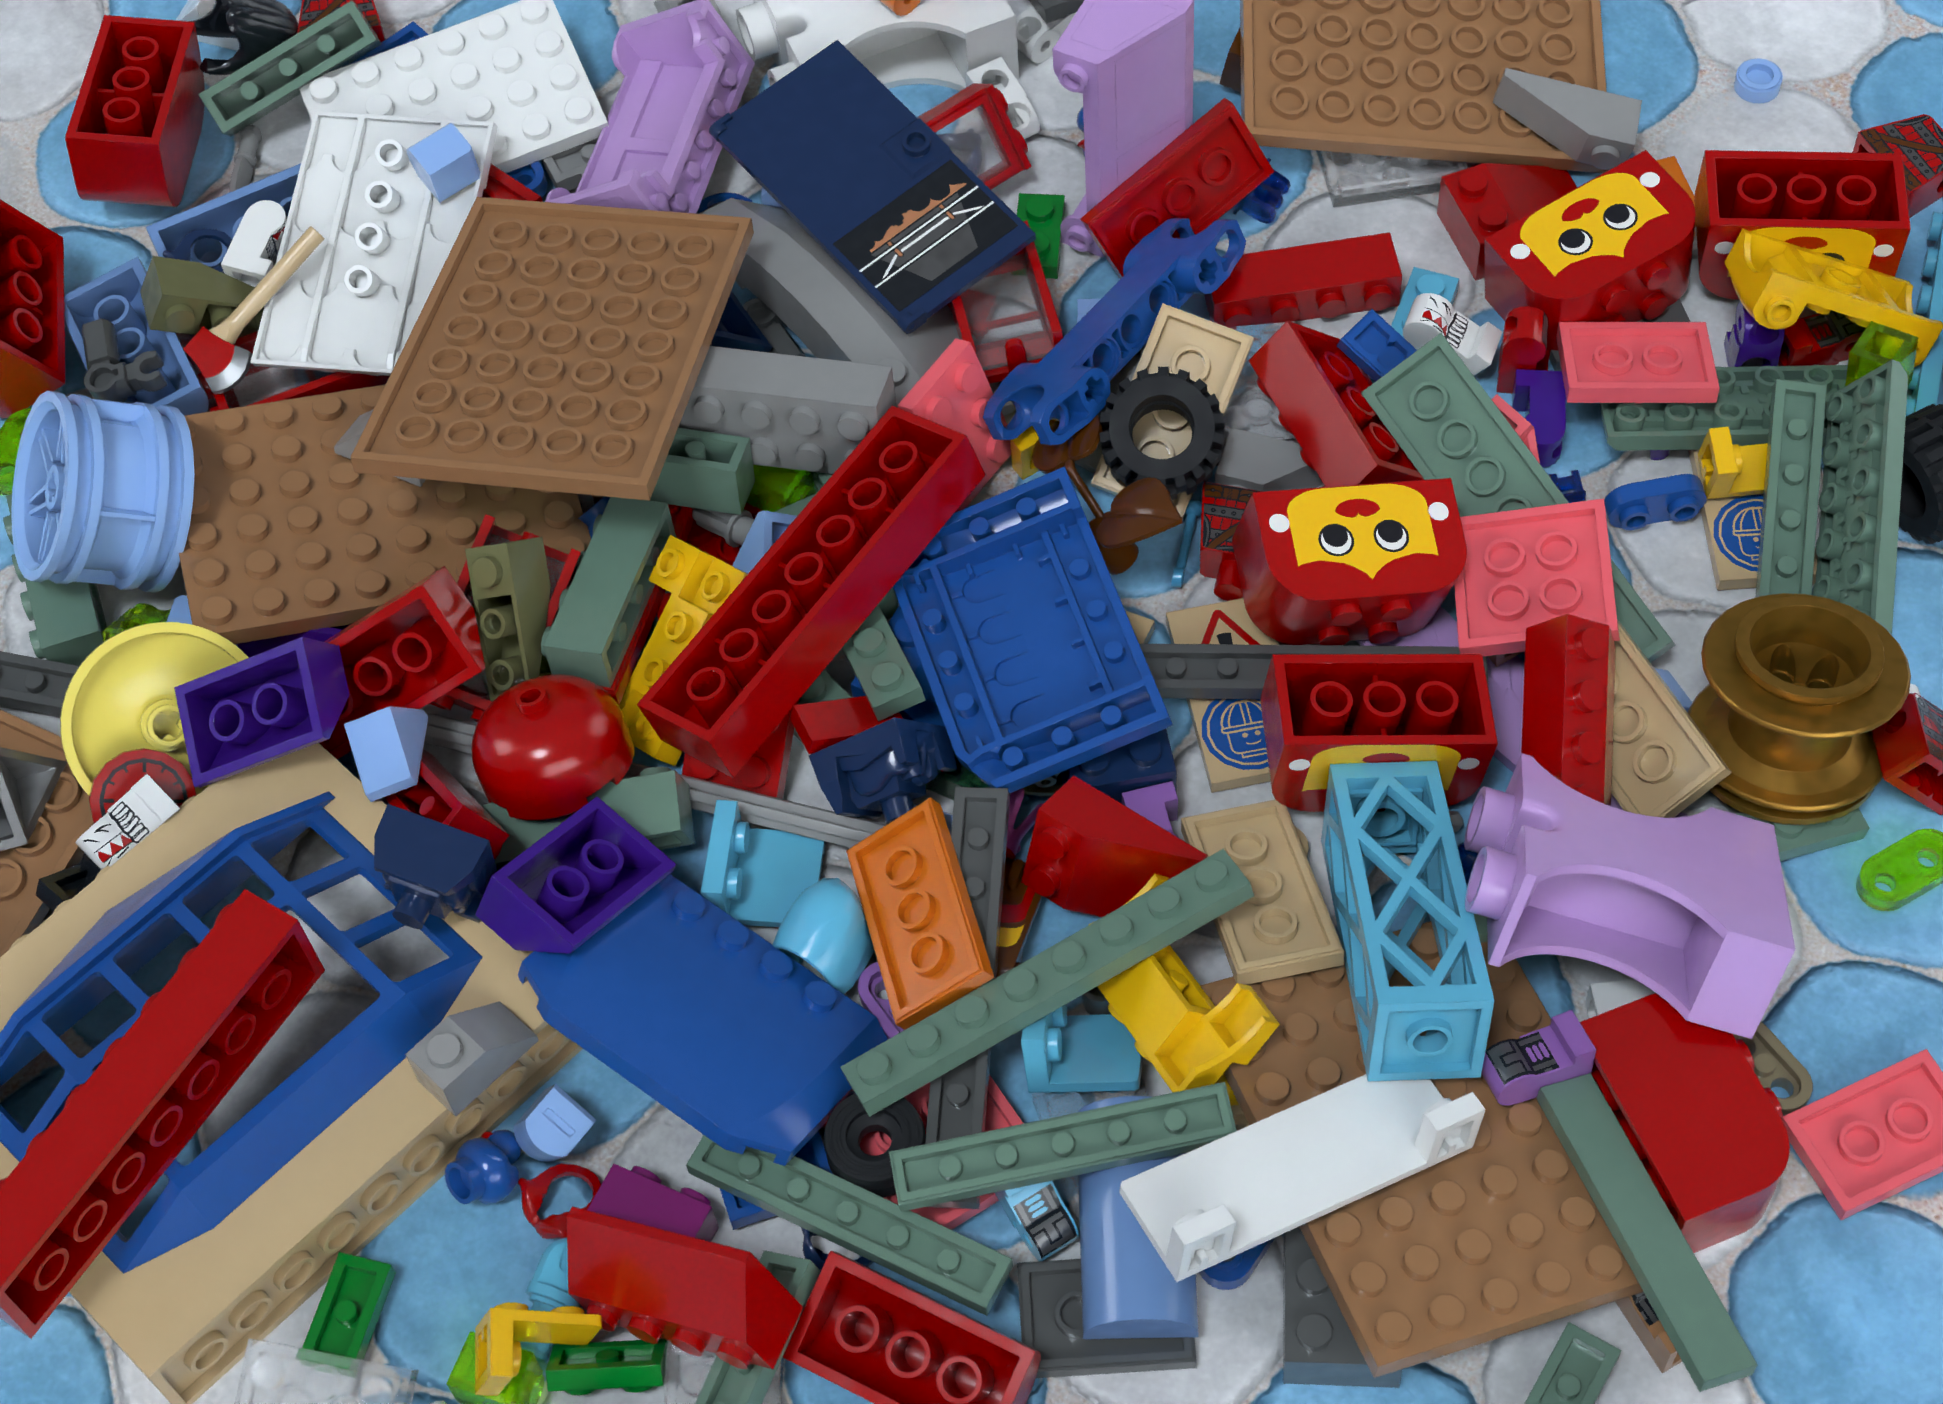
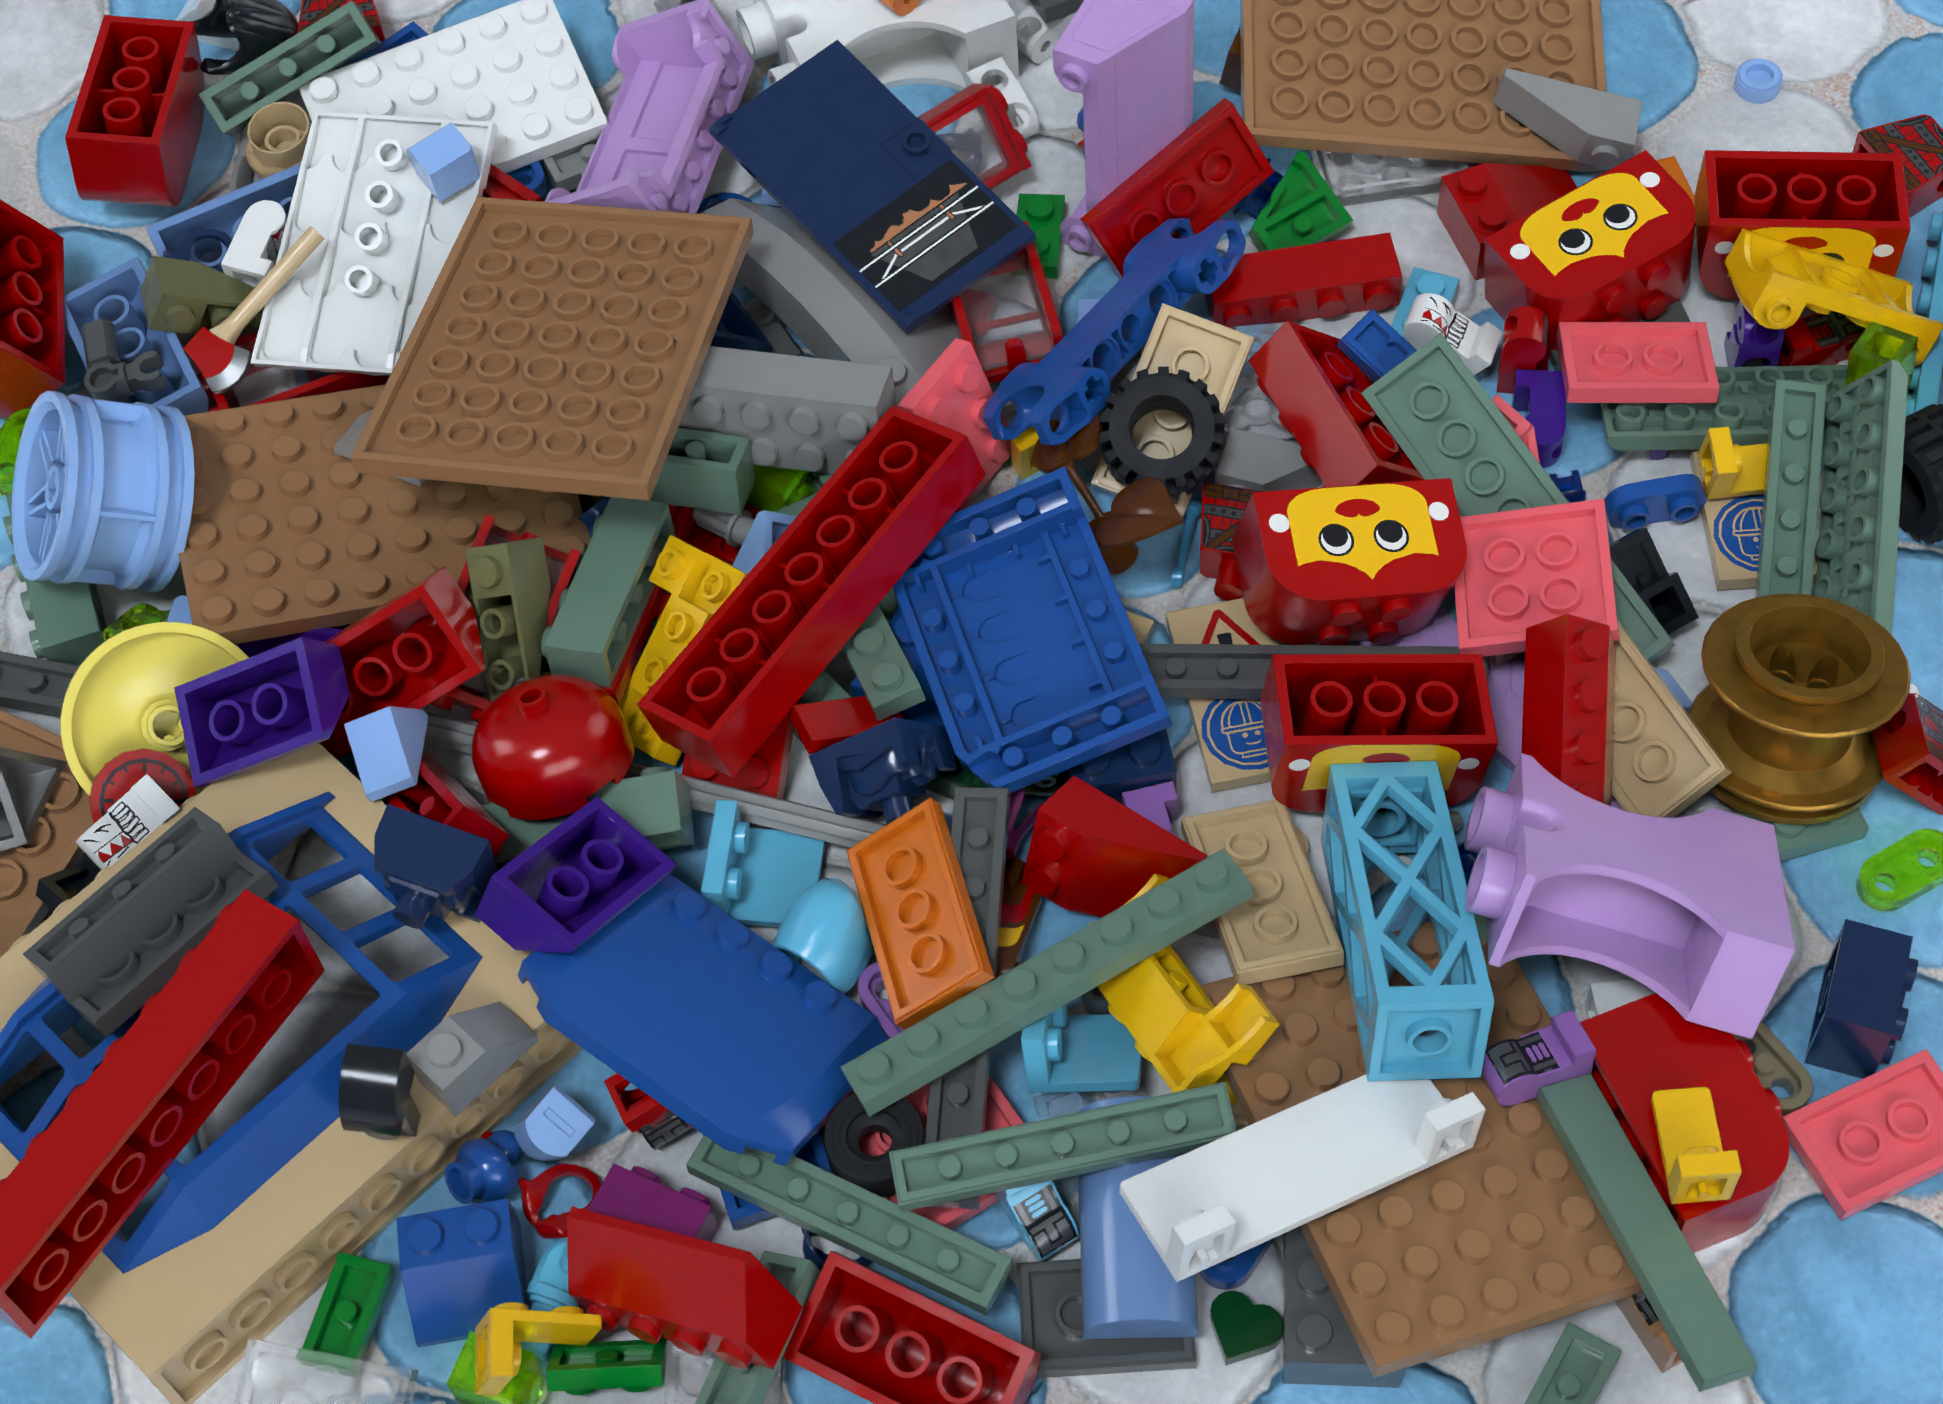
none -> dark grey slope [23,807,279,1038]
none -> tan piece [245,102,312,178]
none -> black brick [339,1044,421,1140]
none -> blue slope [396,1198,528,1348]
none -> red leg [604,1073,693,1150]
none -> dark green tile [1210,1290,1283,1365]
none -> green wing [1248,150,1353,252]
none -> black brick [1609,528,1699,634]
none -> yellow bracket [1651,1087,1742,1204]
none -> dark blue brick [1804,919,1918,1079]

